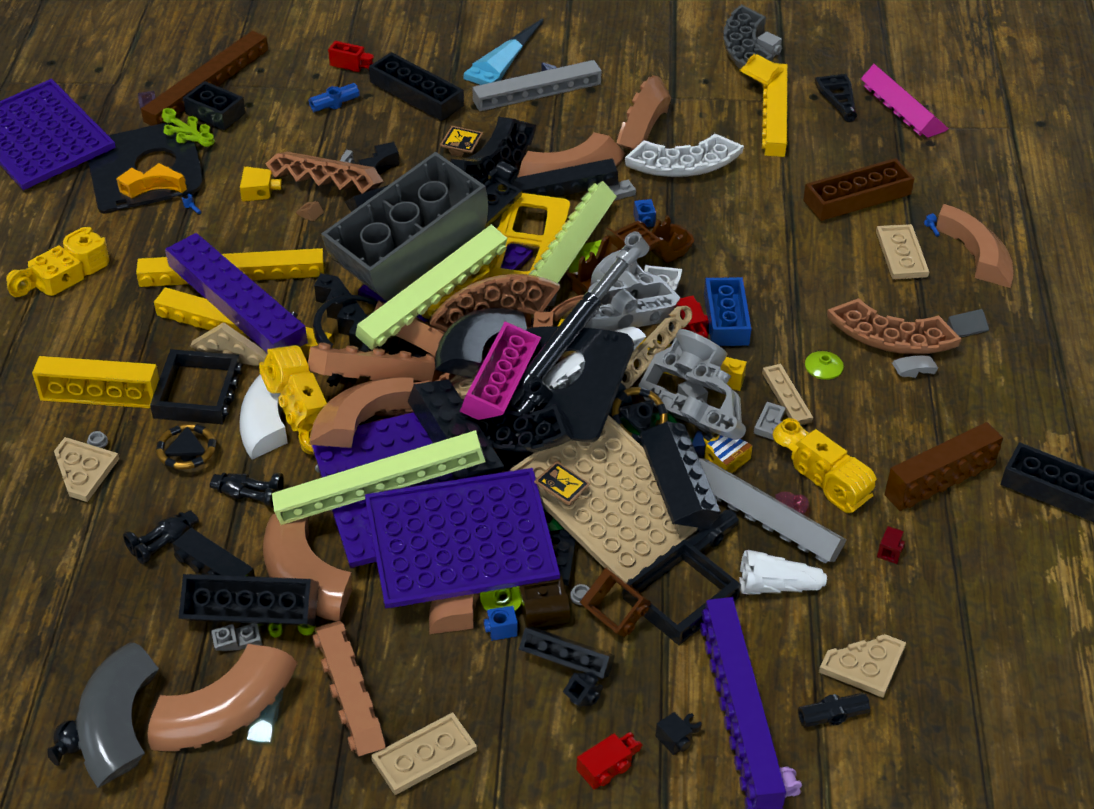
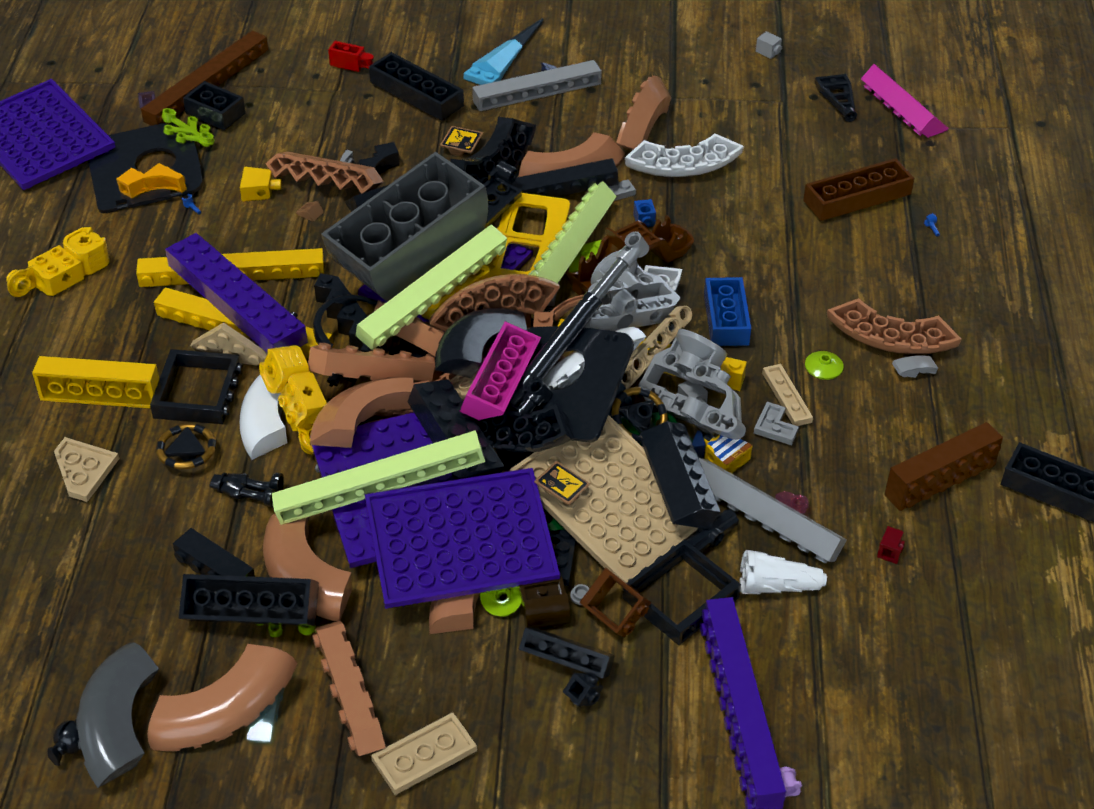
light grey plate [87,431,108,449] -> none
black piece [123,510,199,564] -> none
light grey slope [212,624,263,651] -> none
blue piece [309,83,360,112] -> none
blue brick [484,606,517,641] -> none
red brick [576,732,643,790] -> none
black brick [655,712,702,756] -> none
red brick [674,296,709,339] -> none
dark grey brick [723,5,773,78] -> none
yellow piece [740,54,784,86] -> none
yellow brick [762,63,787,157] -> none
yellow brick [772,418,877,513] -> none
black piece [798,692,871,728] -> none
tan plate [819,634,906,698] -> none
tan plate [876,224,929,279] -> none
nougat brick [936,204,1013,288] -> none
dark grey slope [947,309,989,338] -> none

